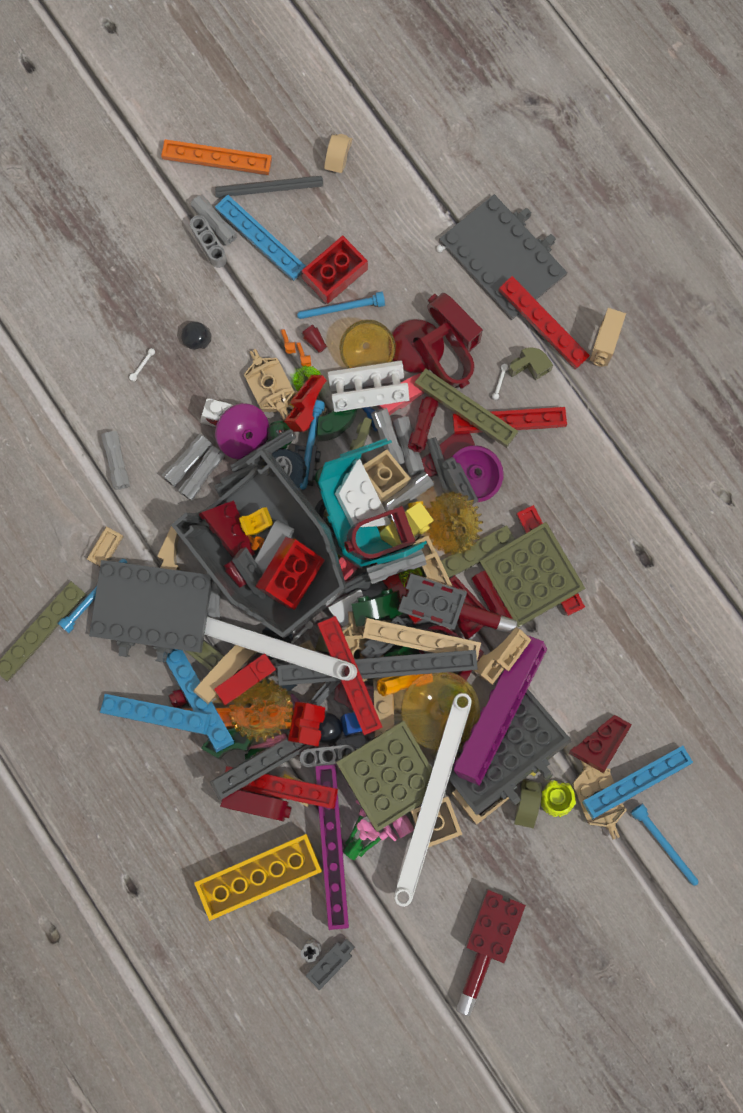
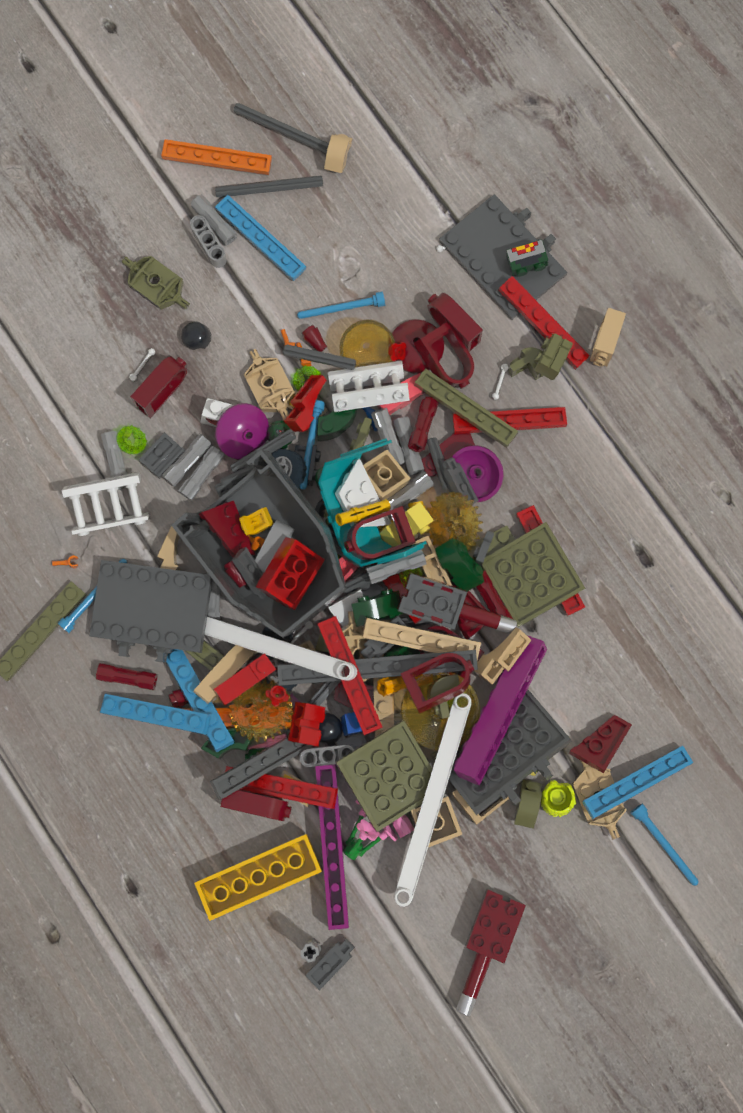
tan tile [87,526,124,567] -> none
red brick [301,235,368,304] -> none
none -> orange hand [52,555,79,569]
none -> white fence [62,472,149,536]
none -> dark red axle [96,663,158,690]
none -> clear neon green gear [117,425,147,454]
none -> olive plate [122,256,190,310]
none -> dark red window [130,356,187,419]
none -> dark grey plate [139,432,185,479]
none -> dark grey axle [233,103,329,154]
none -> red plate [265,685,289,707]
none -> dark grey axle [283,344,356,370]
none -> yellow pin [335,499,391,526]
none -> red plate [388,342,406,361]
none -> dark red window [401,653,474,714]
none -> olive brick [427,674,460,719]
none -> dark green brick [435,538,484,592]
none -> dark grey plate [473,531,494,566]
none -> brick [506,240,548,277]
none -> olive brick [534,333,573,380]

